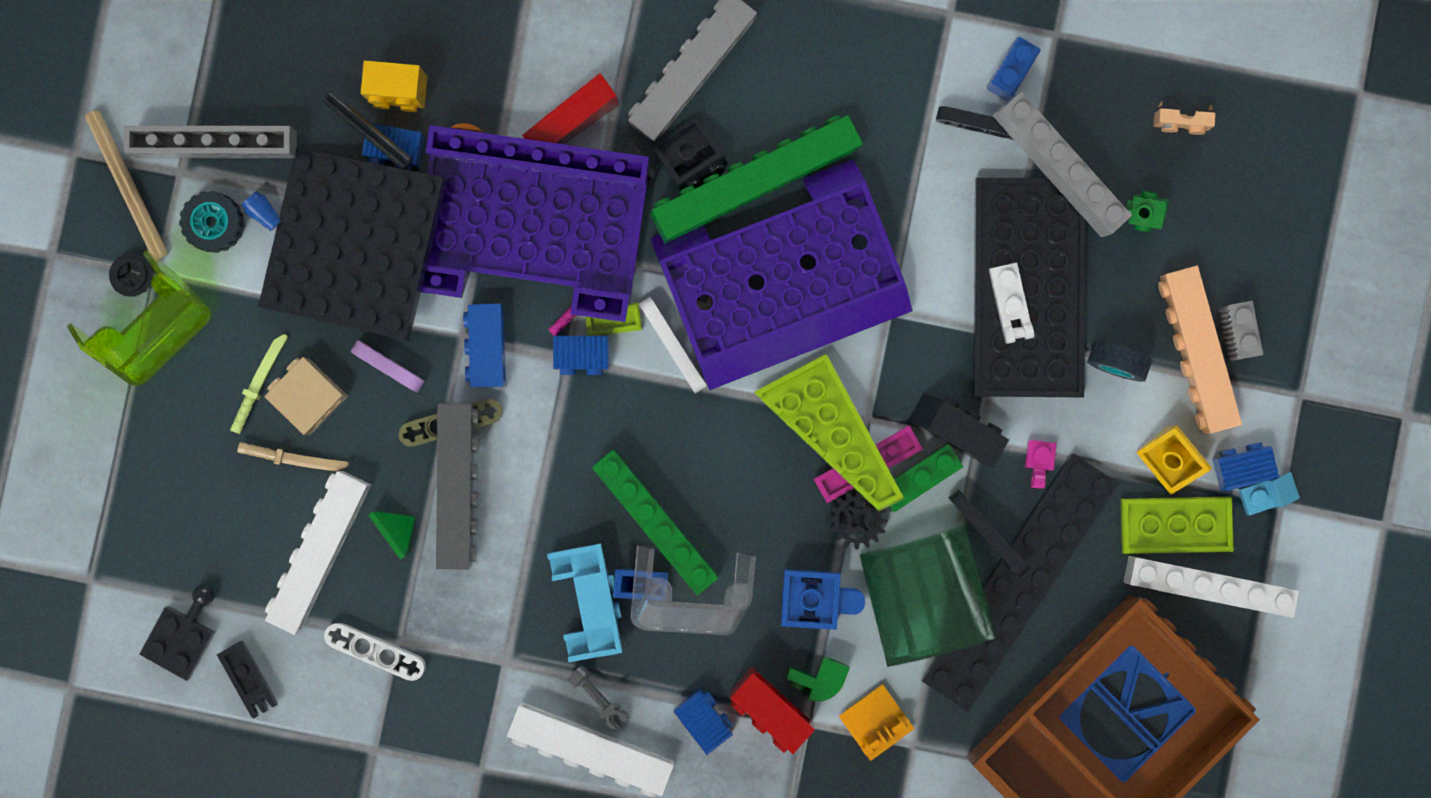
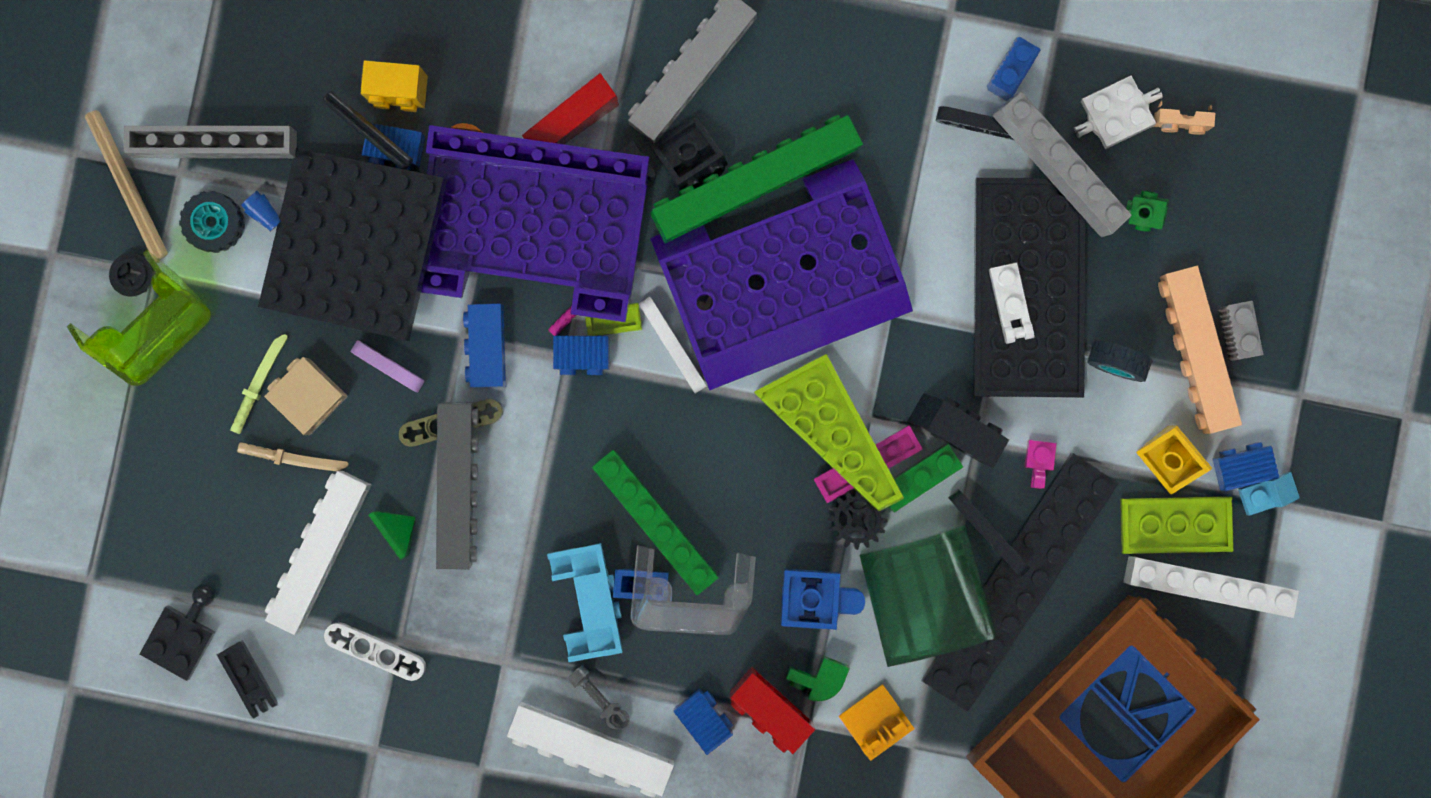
none -> white plate [1074,76,1163,149]

